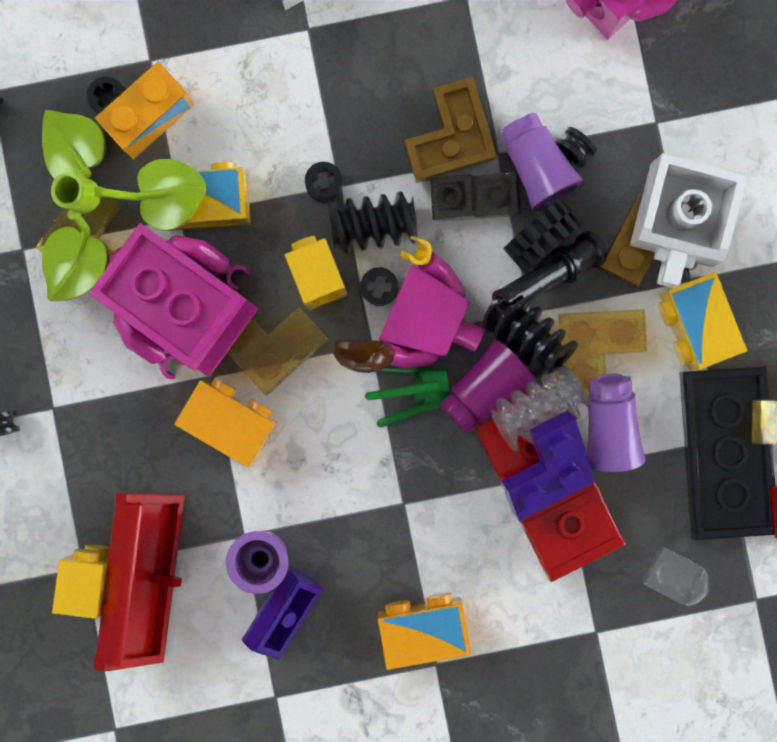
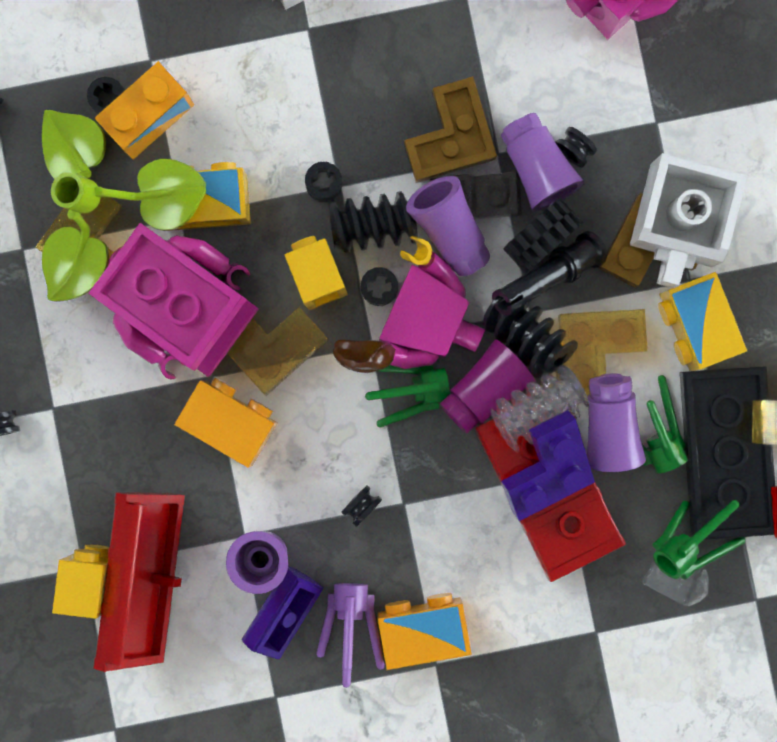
none -> medium lavender plant [316,583,385,688]
none -> black bush [341,485,382,527]
none -> medium lavender plant [406,176,490,276]
none -> green plant [642,375,688,474]
none -> green plant [653,500,746,580]

